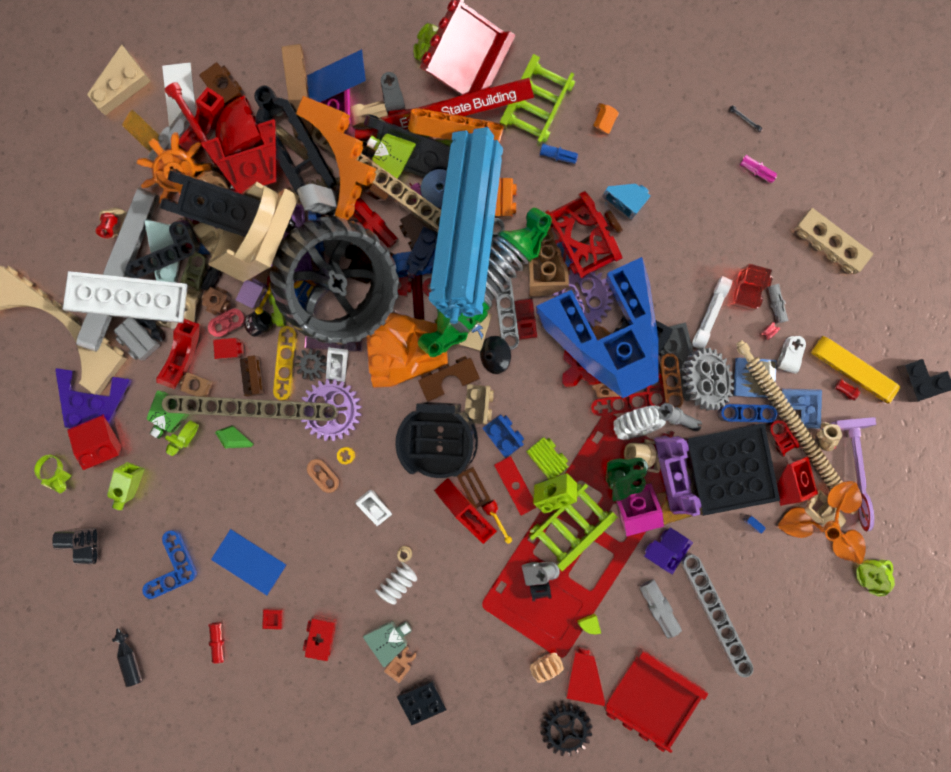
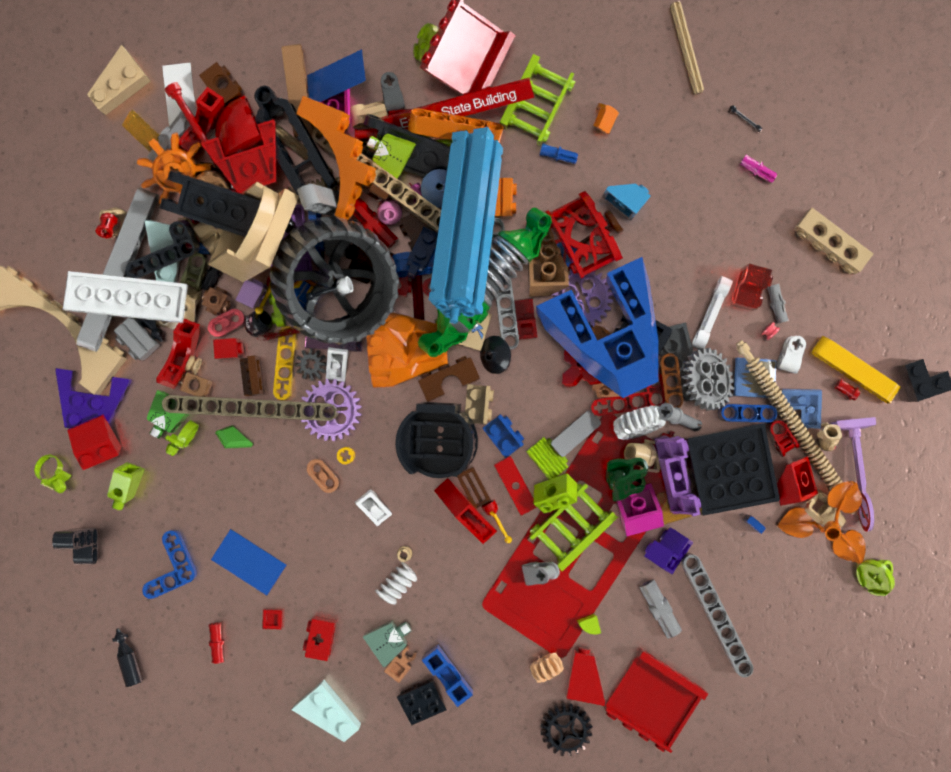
black bush [530,581,552,602] -> none
none -> tan bush [185,355,202,374]
none -> red piece [257,327,299,340]
none -> light aqua wedge [291,680,361,742]
none -> hinge [306,276,353,301]
none -> bright pink head [377,198,402,225]
none -> blue arch [422,644,473,707]
none -> light grey piece [551,410,601,457]
none -> tan axle [670,1,704,94]

